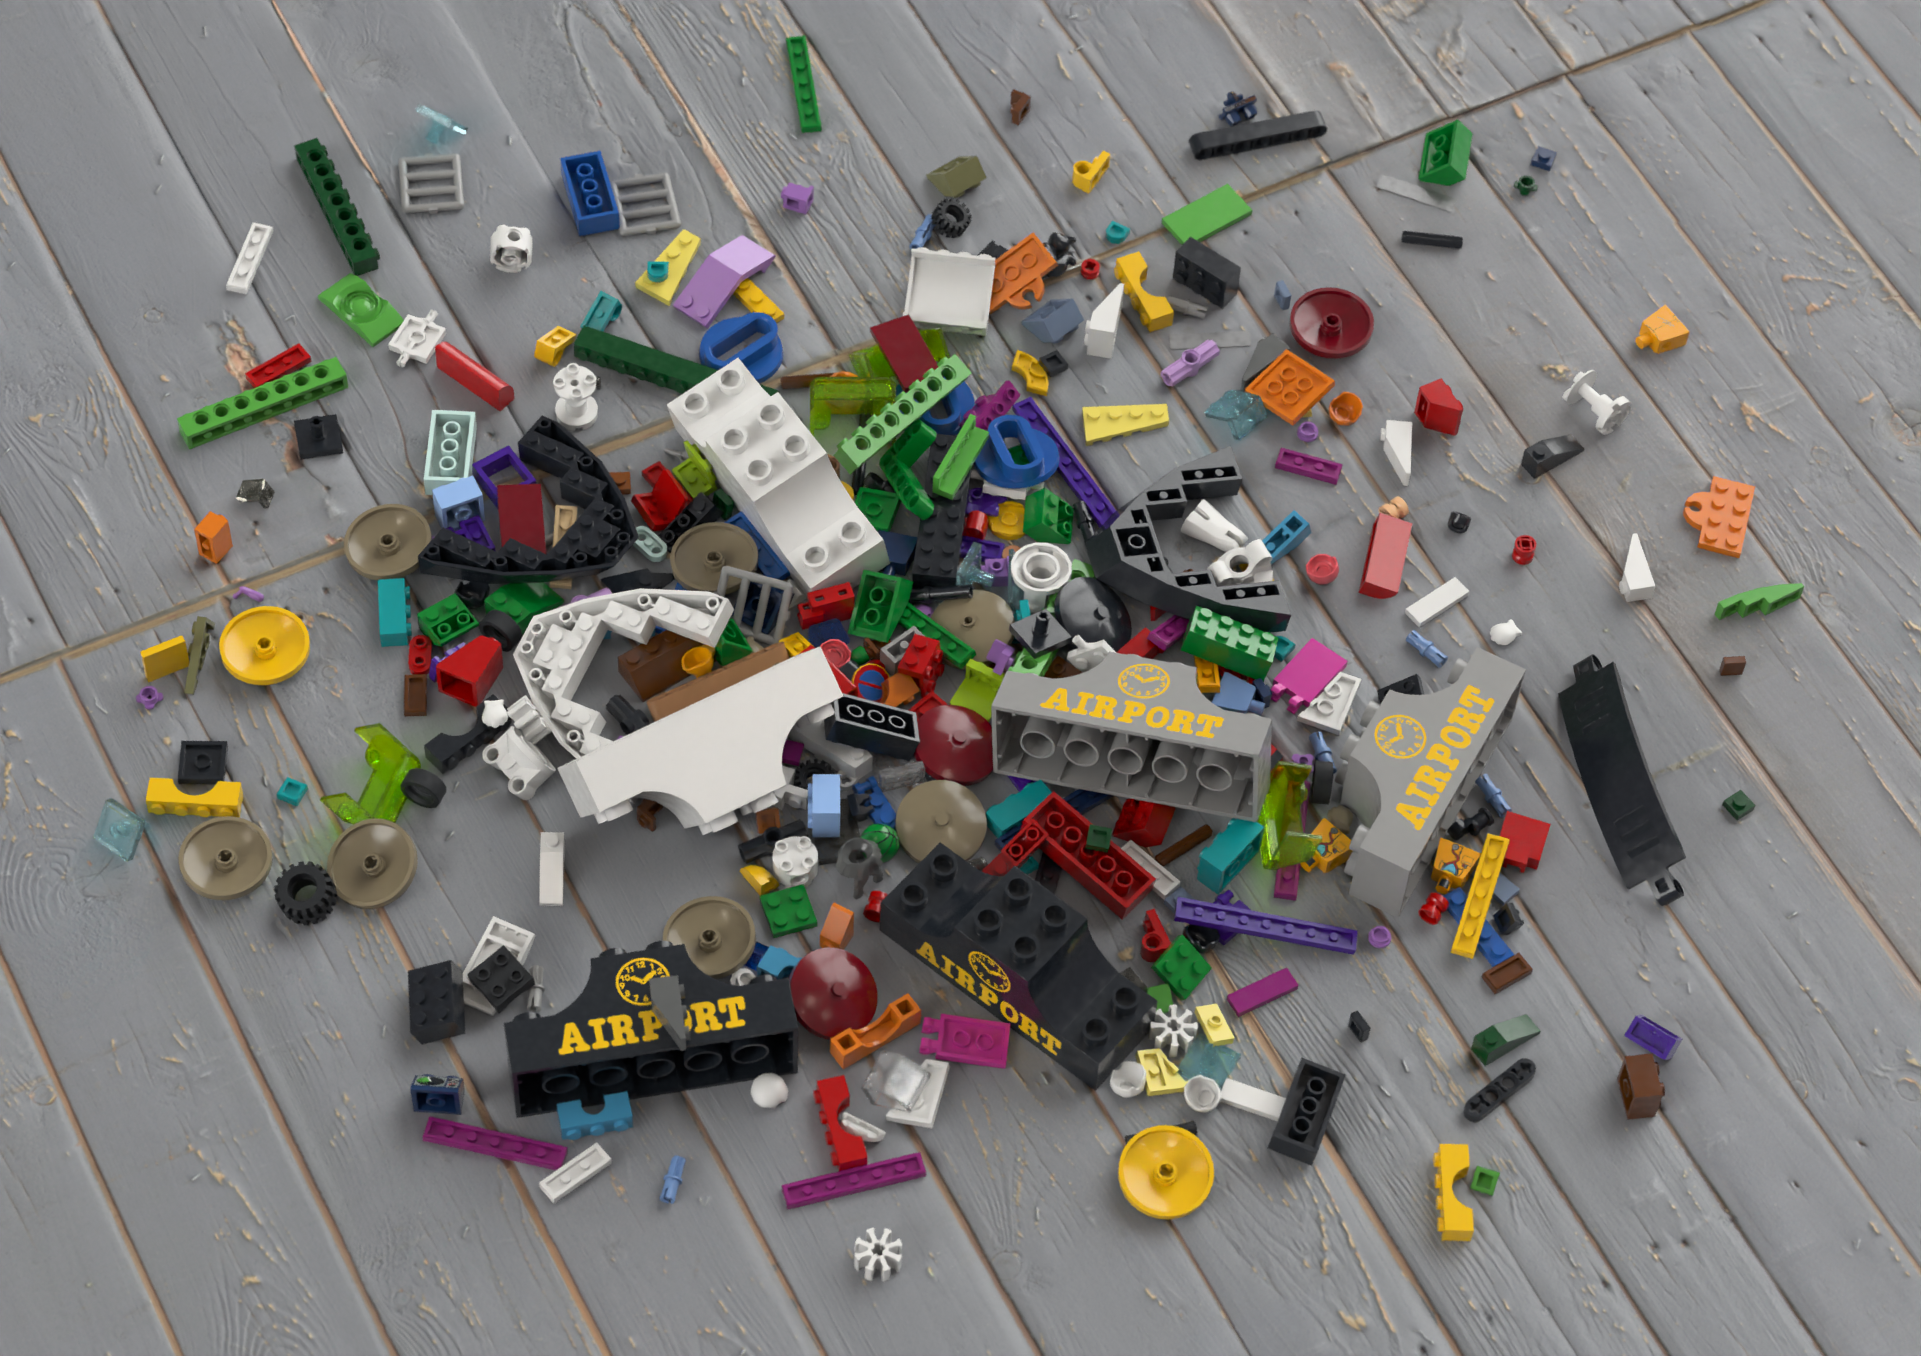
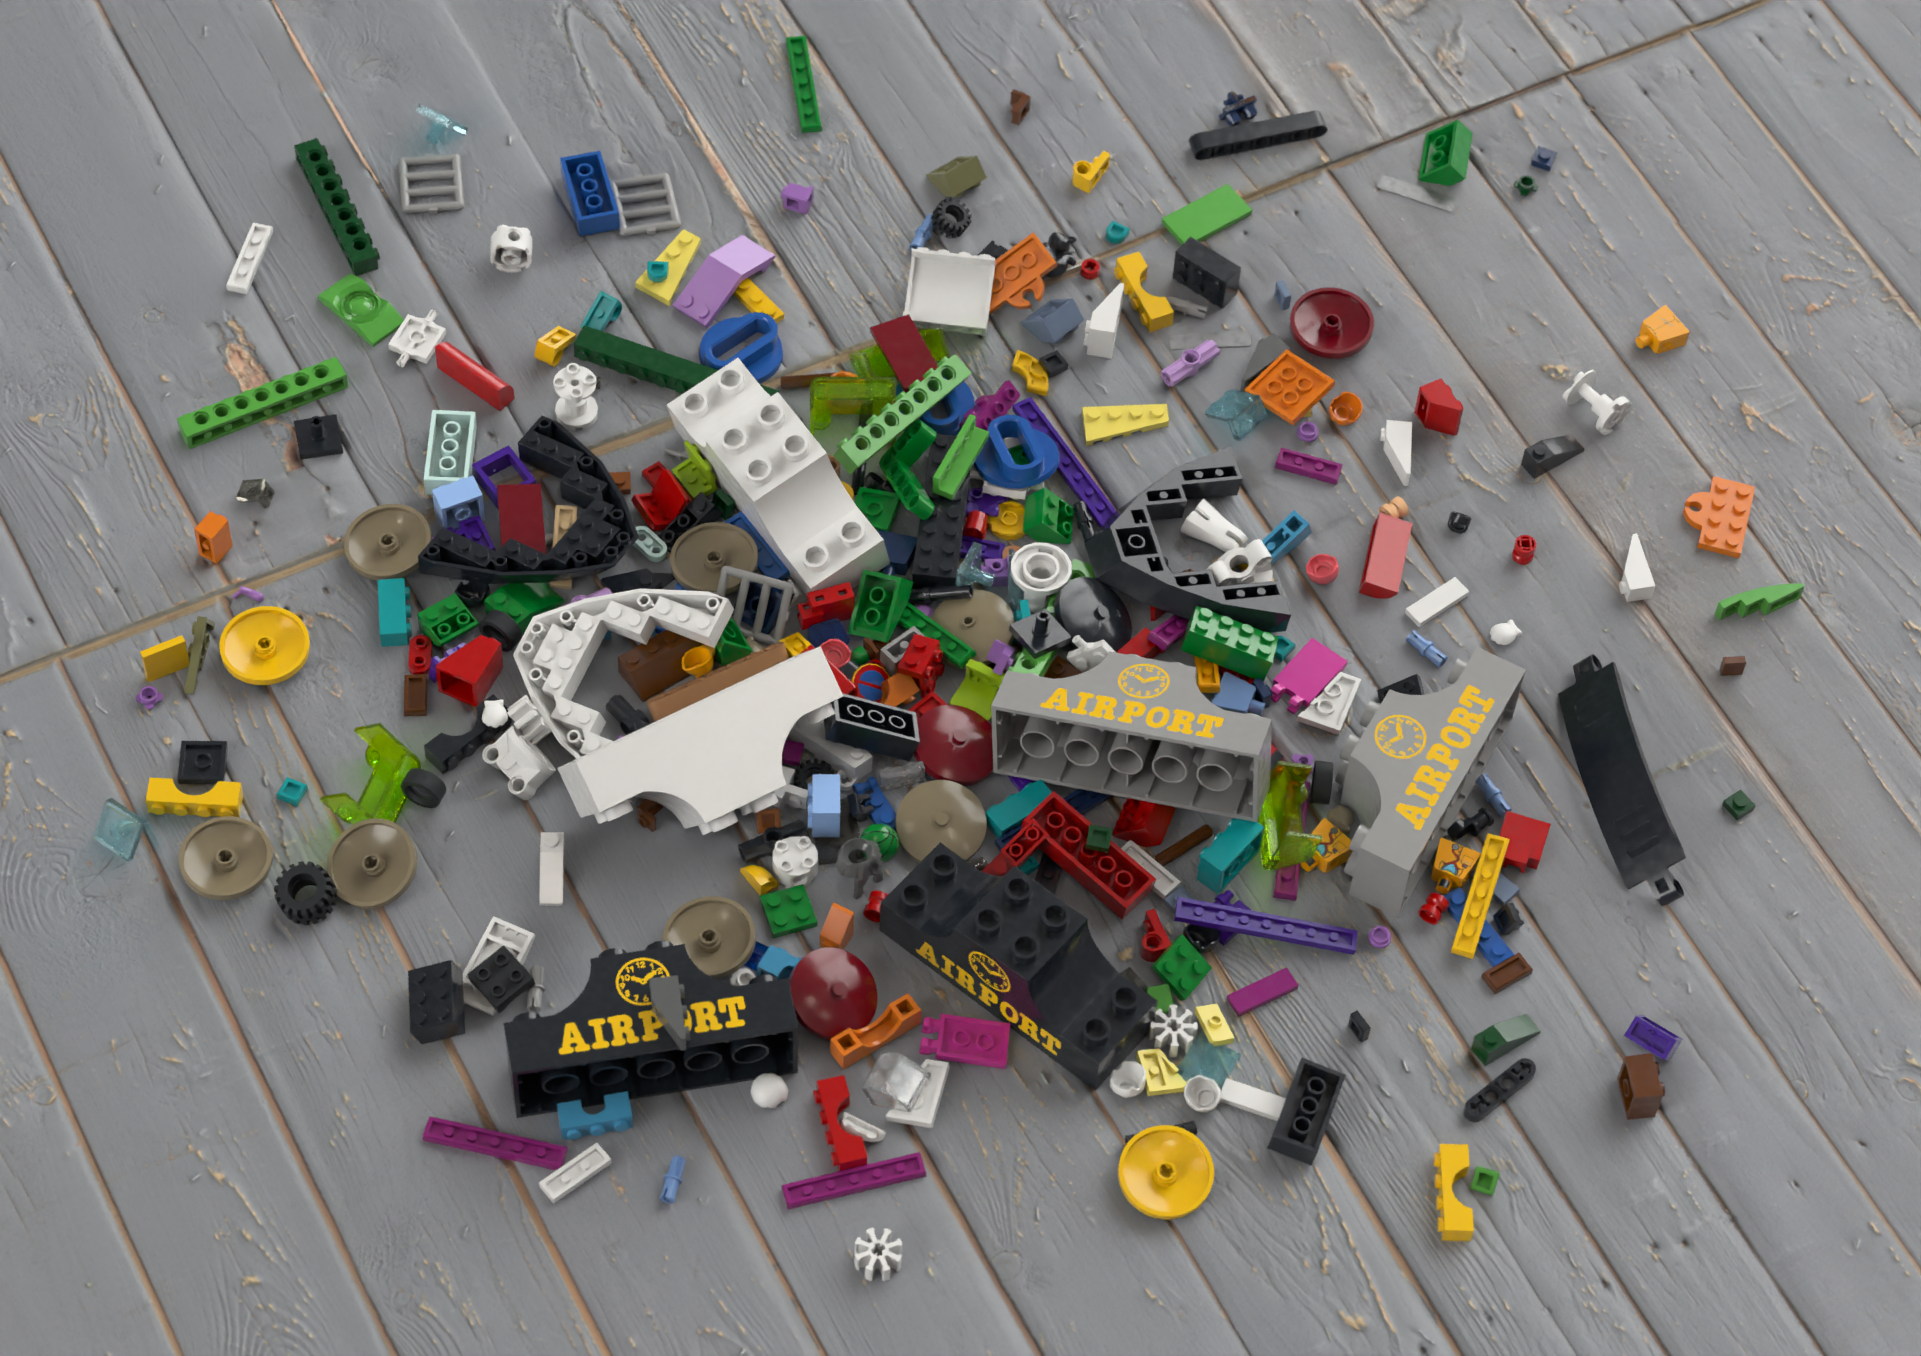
red plate [245,343,312,388] -> none
dark blue slope [410,1074,465,1115] -> none
medium blue pin [1309,732,1337,775] -> none
black axle [1402,231,1463,249] -> none

